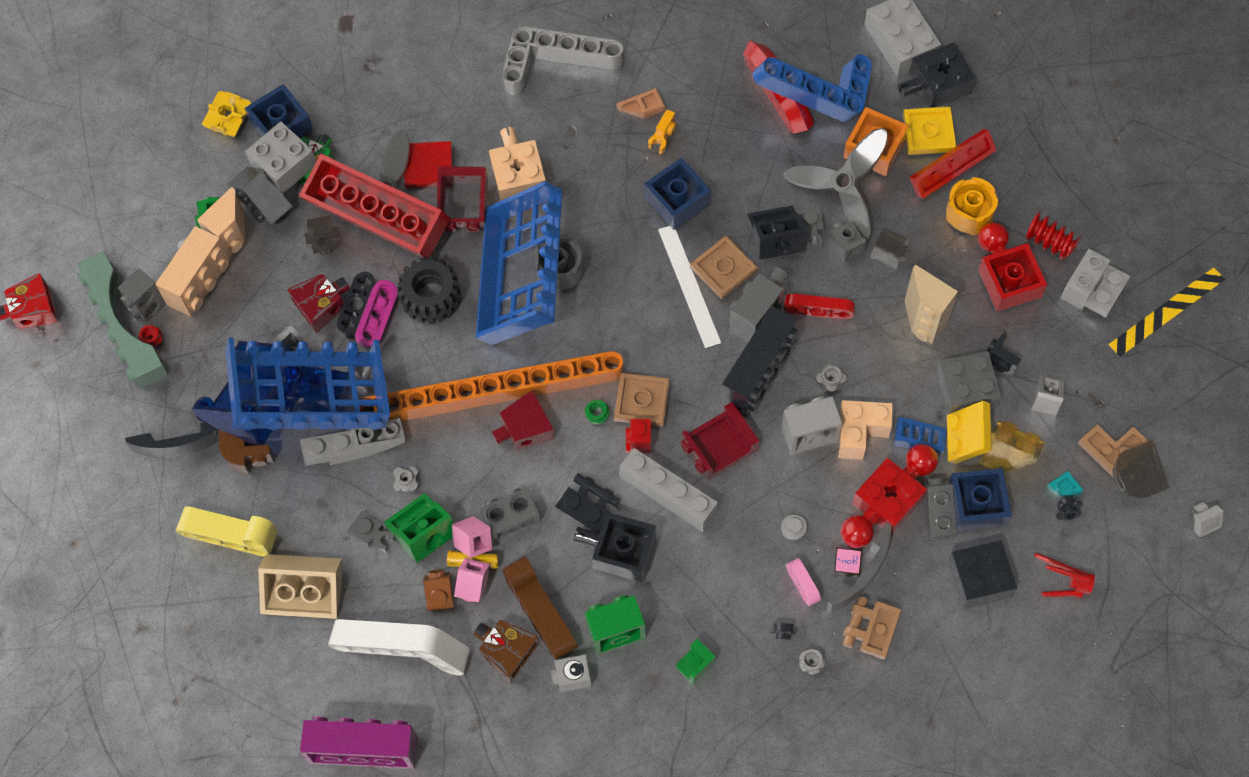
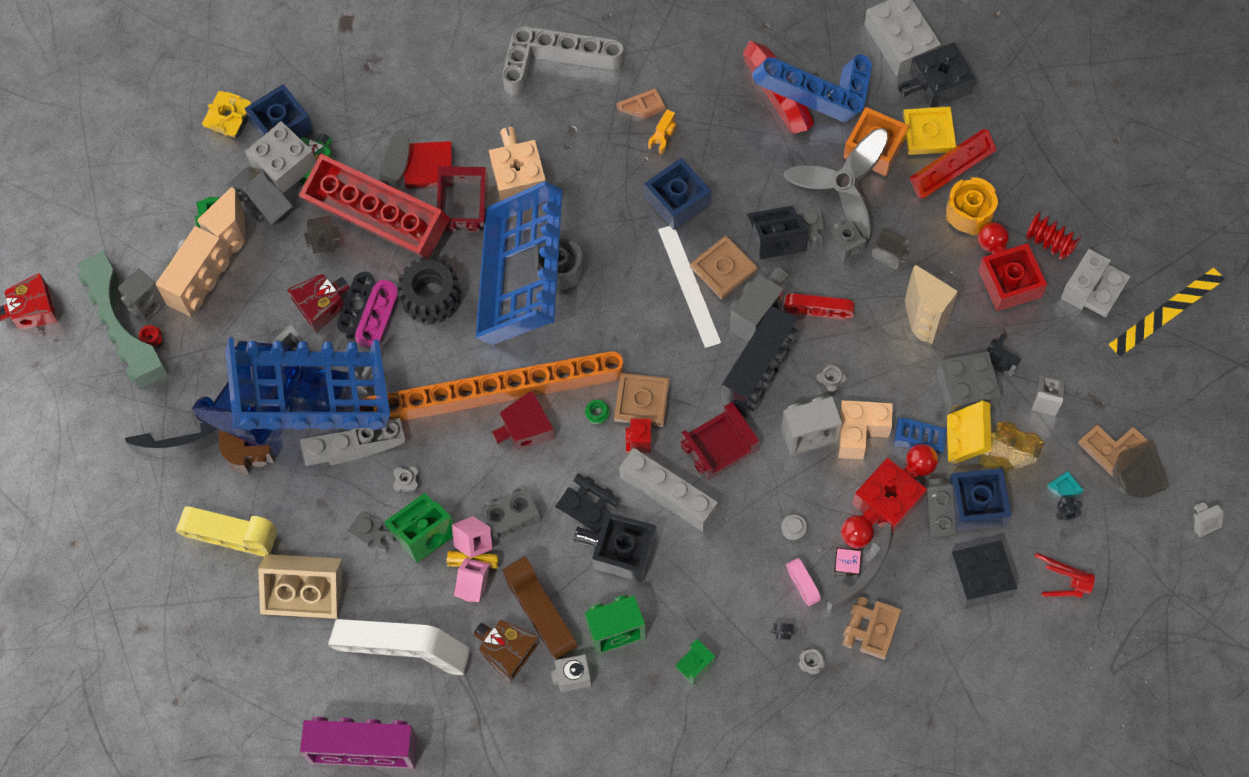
dark orange bracket [423,569,454,611] -> none

